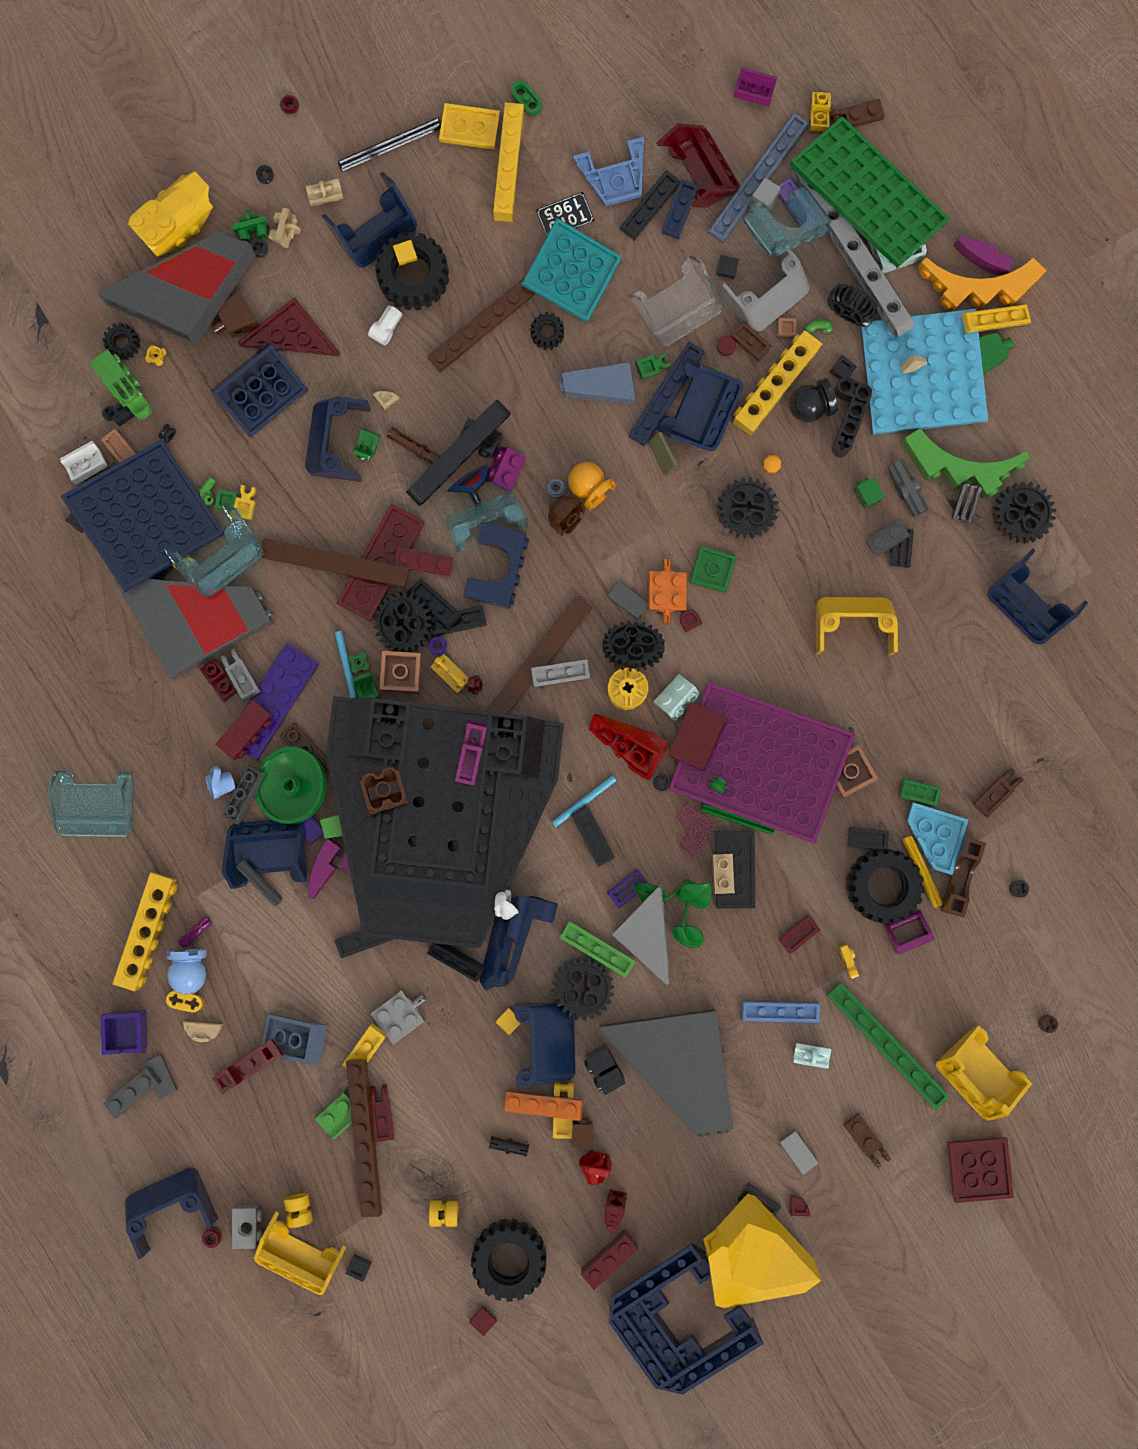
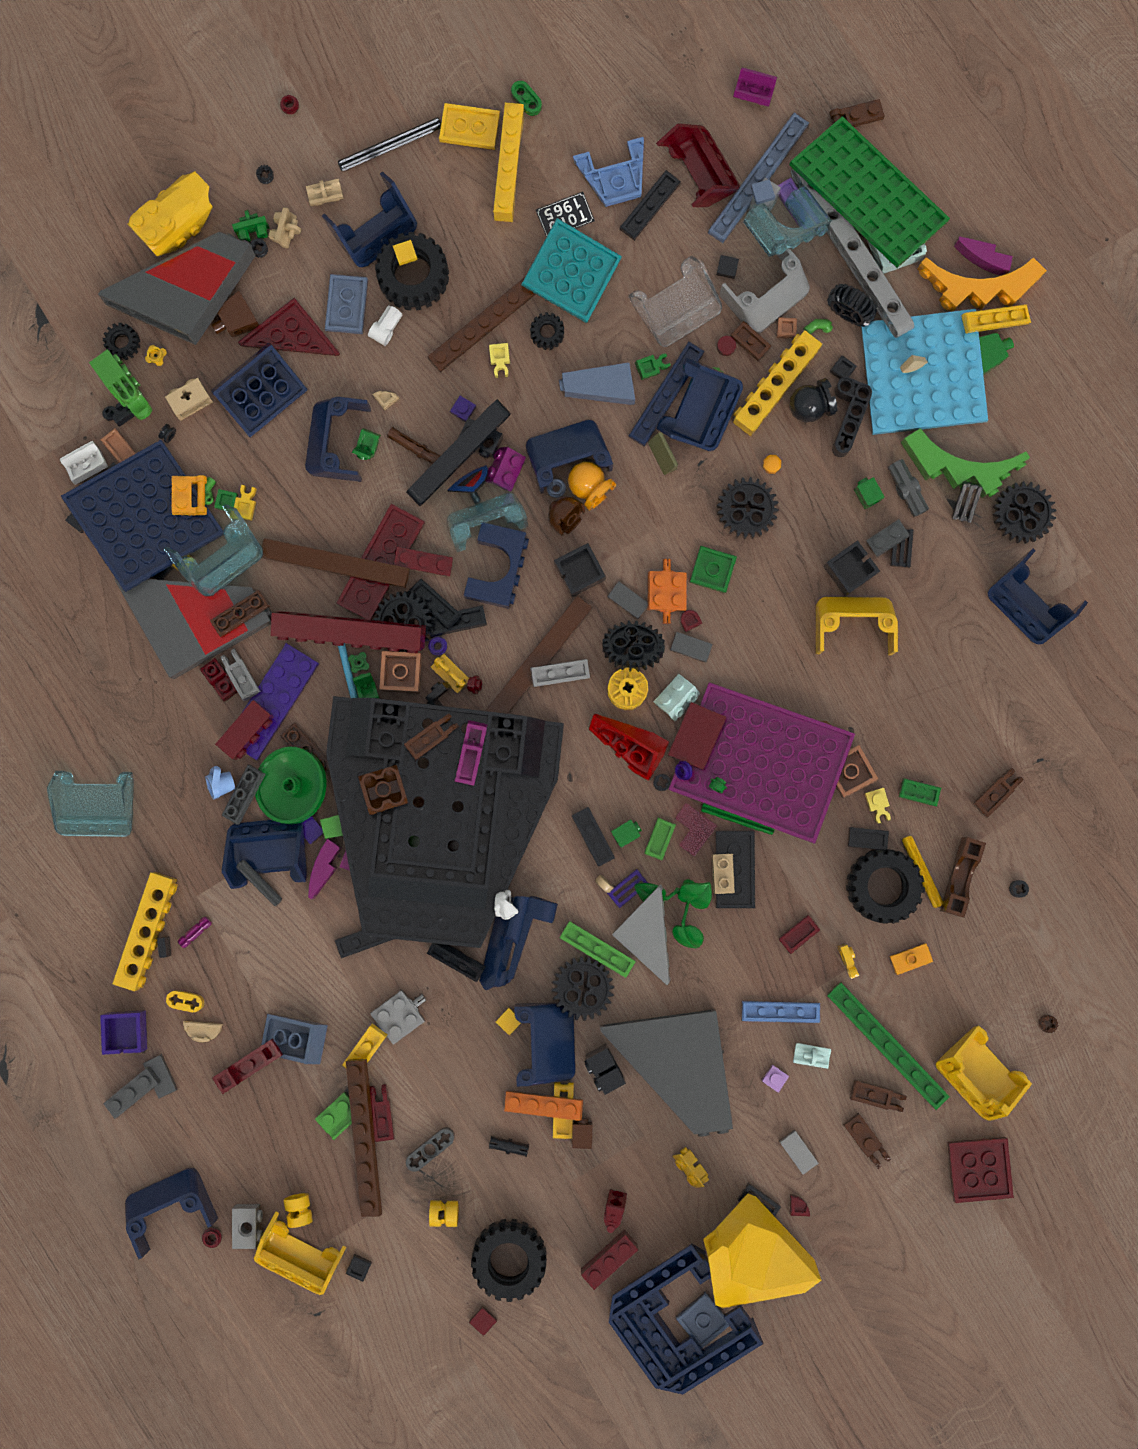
light blue tile [167,949,207,995] -> none
medium azure bar [551,775,617,827] -> none
red piece [578,1151,612,1185] -> none
dark blue plate [661,179,699,239] -> none
yellow slope [810,92,831,132] -> none
magenta tile [884,910,935,954] -> none
medium azure plate [906,802,968,875] -> none
none -> black tile [157,937,171,958]
none -> tan brick [165,378,213,421]
none -> light orange plate [172,475,207,515]
none -> reddish brown tile [210,590,270,638]
none -> dark red brick [271,611,426,653]
none -> sand blue tile [325,274,368,334]
none -> reddish brown hinge [404,713,459,760]
none -> dark grey beam [406,1127,455,1172]
none -> black bracket [425,681,451,706]
none -> dark purple plate [450,396,476,422]
none -> light yellow plate [489,343,510,378]
none -> dark blue windscreen [526,420,613,494]
none -> black piece [554,543,606,597]
none -> tan tile [595,874,614,893]
none -> green brick [611,820,642,848]
none -> bright green tile [644,818,676,860]
none -> dark grey tile [670,632,713,663]
none -> yellow hinge [673,1147,709,1188]
none -> dark purple plate [675,761,692,780]
none -> sand blue tile [676,1291,729,1348]
none -> sand blue tile [751,179,775,205]
none -> lavender plate [761,1064,789,1092]
none -> black piece [823,540,880,597]
none -> reddish brown hinge [850,1079,907,1112]
none -> light yellow plate [864,788,891,824]
none -> light orange plate [889,943,933,975]

